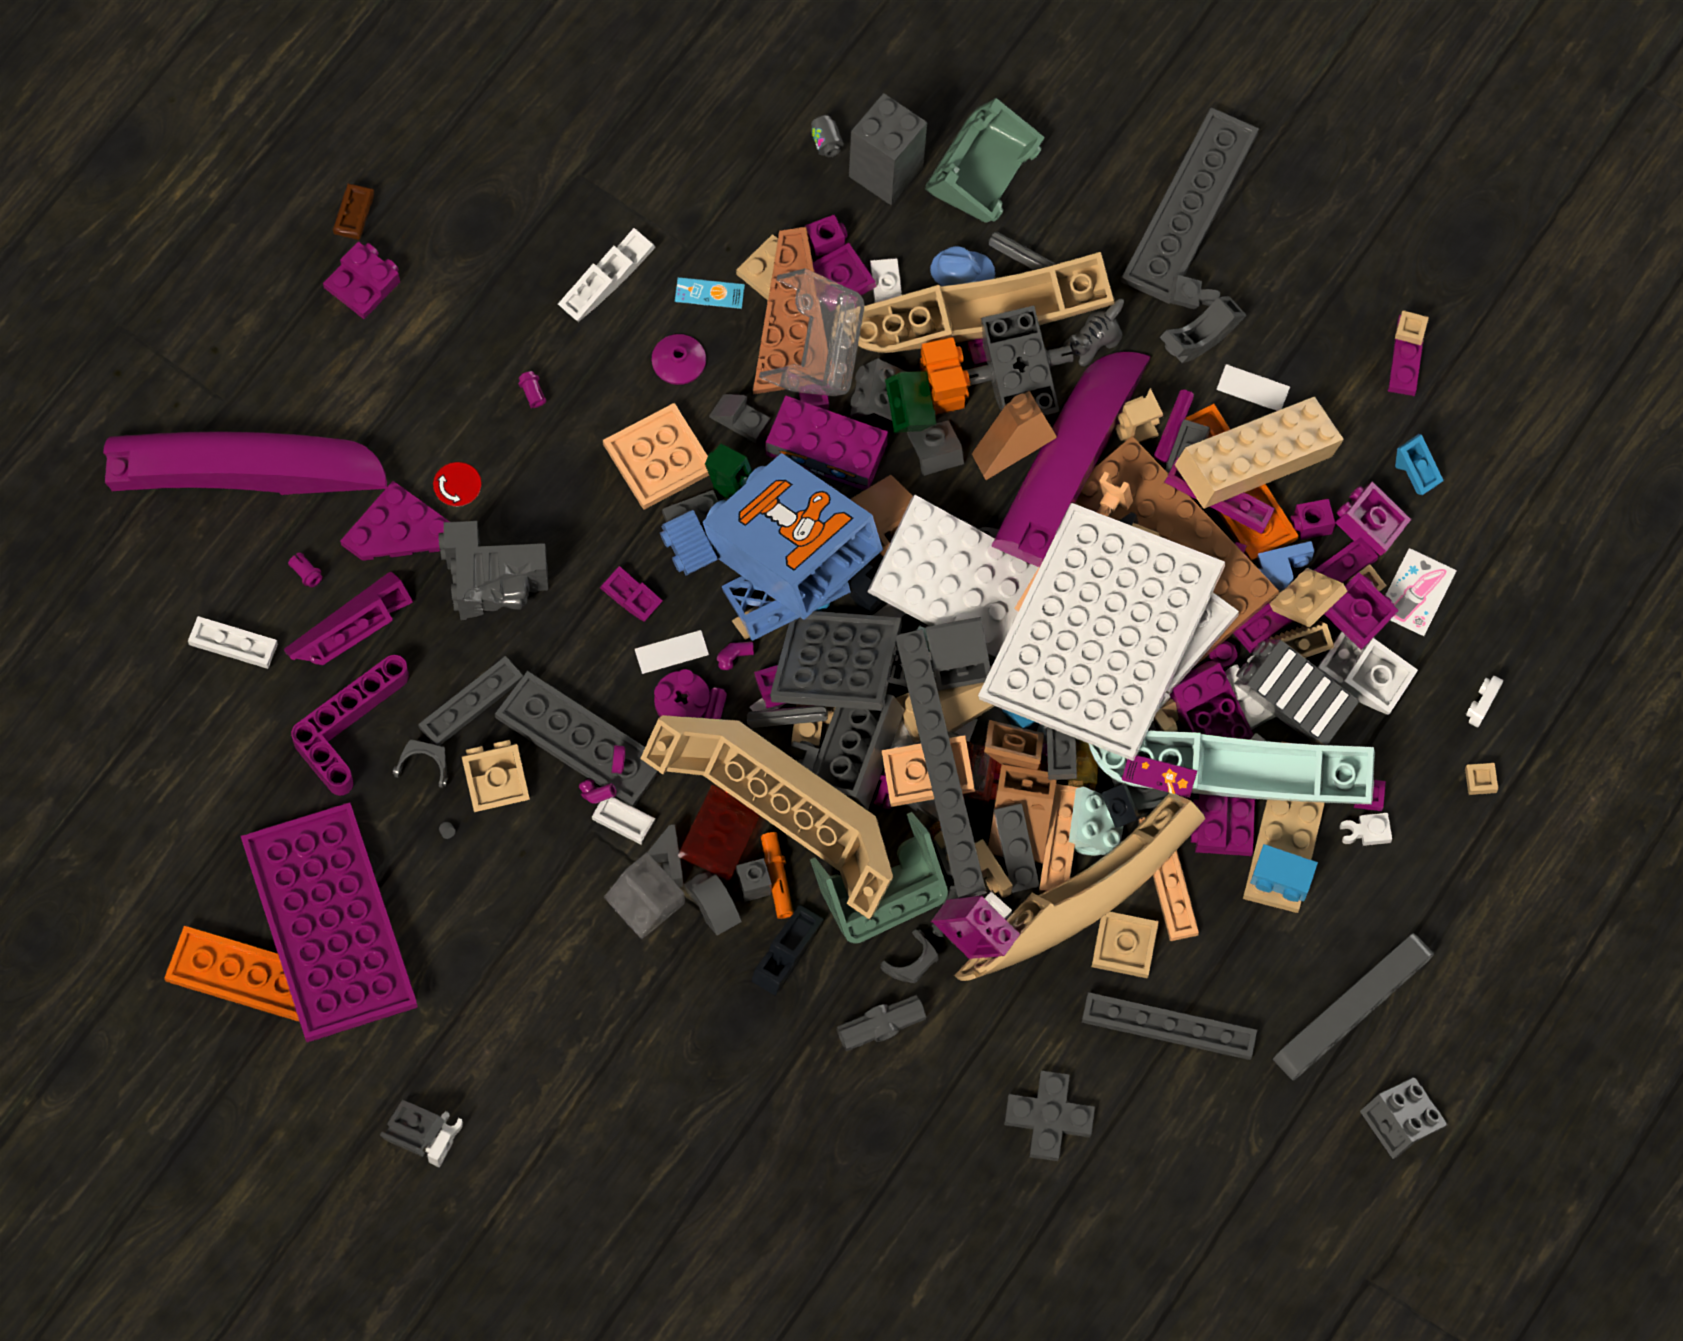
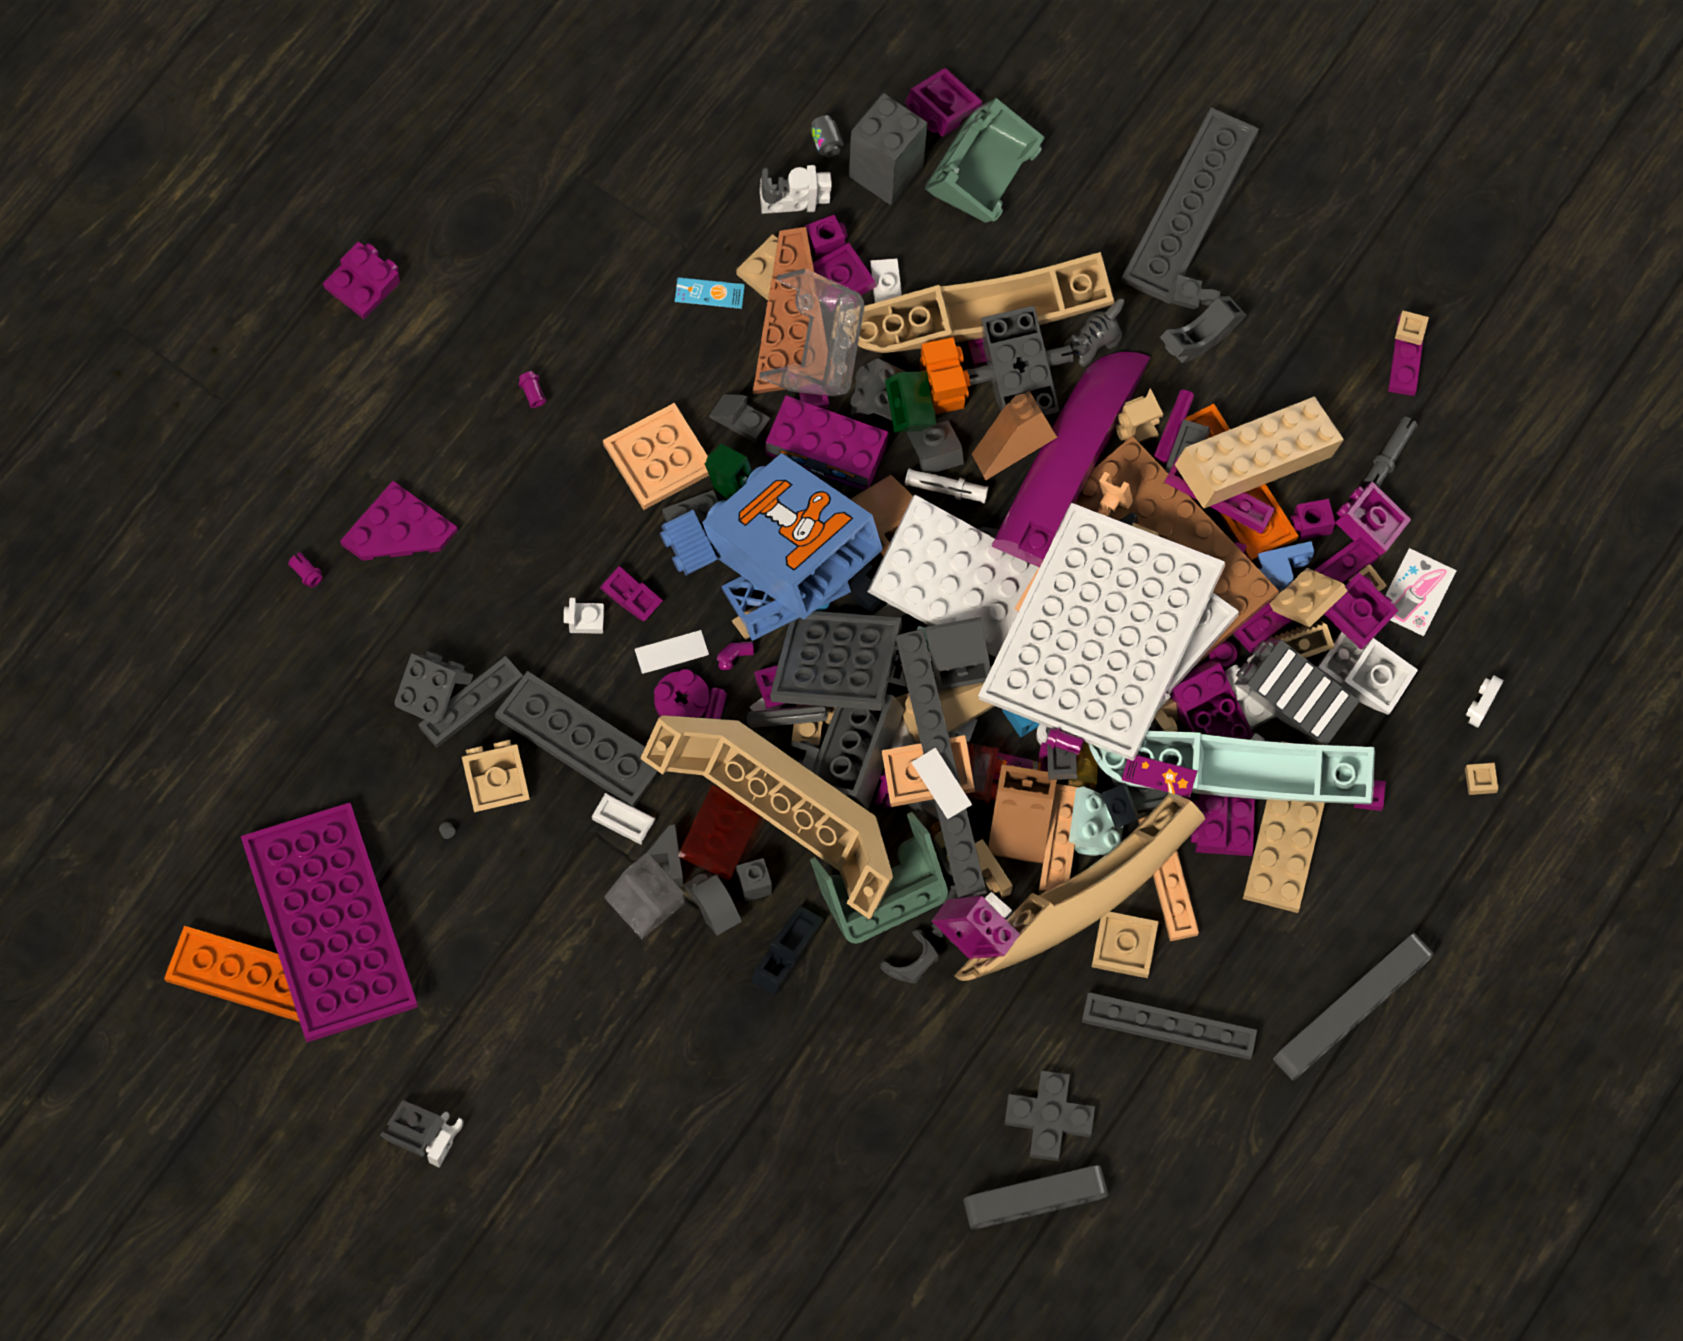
magenta slope [103,432,387,495] -> none
white plate [188,616,278,669] -> none
magenta wedge [284,572,413,665] -> none
magenta beam [291,655,409,796] -> none
reddish brown plate [333,184,374,240] -> none
dark grey helmet [393,739,448,788] -> none
red sticker [433,462,481,506] -> none
dark grey brick [439,521,548,620] -> none
white slope [558,228,655,322] -> none
magenta arm [579,779,617,804] -> none
magenta tile [611,745,625,774] -> none
magenta dish [652,334,706,385] -> none
orange pin [761,832,794,919] -> none
dark grey piece [837,995,926,1051] -> none
medium blue piece [931,246,995,286] -> none
medium nougat slope [984,720,1044,770] -> none
dark grey axle [989,232,1056,270] -> none
dark grey plate [993,803,1040,893] -> none
white sticker [1216,364,1290,411] -> none
dark azure brick [1250,844,1318,902] -> none
white plate [1340,813,1392,846] -> none
dark grey bracket [1360,1078,1447,1159] -> none
dark azure slope [1395,434,1444,495] -> none
none -> dark grey bracket [394,651,473,724]
none -> white bracket [564,598,604,634]
none -> white hips [760,165,831,213]
none -> magenta plate [905,68,982,137]
none -> white pin [905,469,989,503]
none -> white sticker [911,748,972,819]
none -> dark grey beam [963,1166,1109,1229]
none -> magenta pin [1046,727,1084,755]
none -> dark grey pin [1363,417,1417,489]

